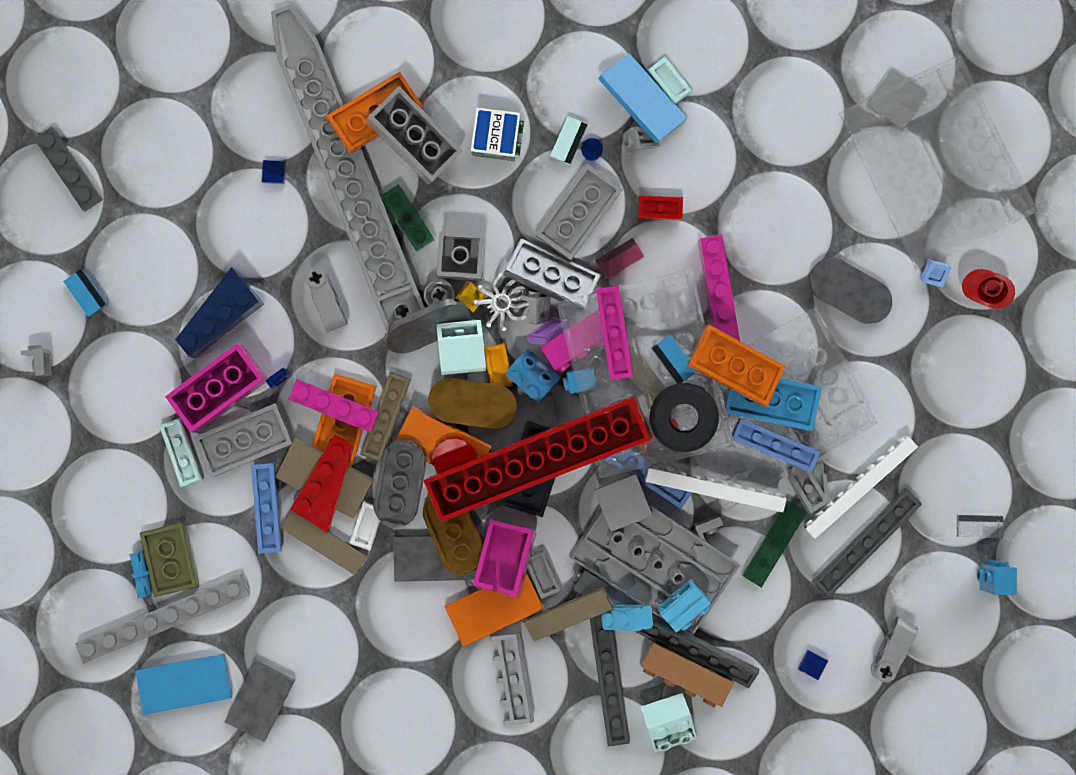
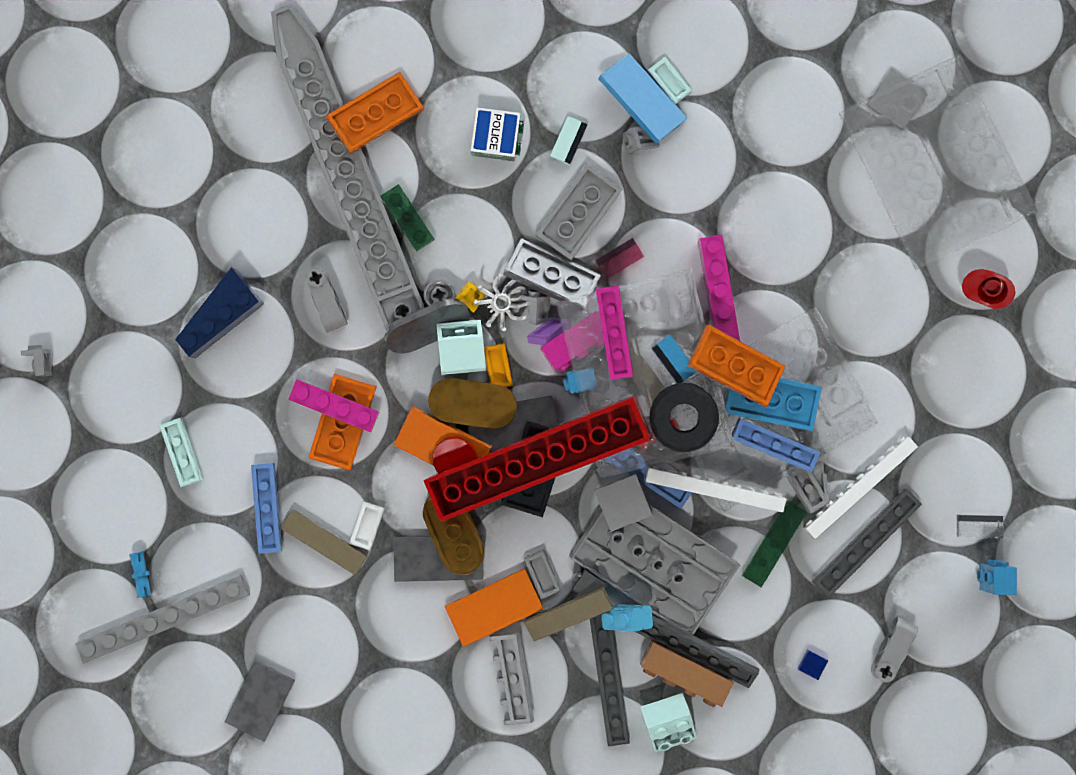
dark grey plate [34,127,103,212] -> none
dark azure tile [63,269,108,318] -> none
dark azure tile [135,653,232,715] -> none
olive tile [139,522,199,597] -> none
dark pink brick [165,343,269,433] -> none
light grey plate [194,403,293,478] -> none
clear blue tile [261,160,286,185] -> none
clear blue tile [265,367,292,388] -> none
dark tan tile [275,438,374,519] -> none
red wing [290,434,354,533] -> none
dark tan tile [360,372,411,462] -> none
light grey brick [365,86,462,185] -> none
flat silver tile [373,440,426,528] -> none
light grey brick [436,231,485,282] -> none
dark pink piece [473,519,537,598] -> none
dark azure brick [505,348,561,403] -> none
clear blue tile [581,138,603,161] -> none
red plate [638,196,683,221] -> none
medium azure brick [657,579,711,632] -> none
light grey bracket [692,515,723,547] -> none
flat silver tile [809,258,893,324] -> none
light blue plate [920,259,951,288] -> none

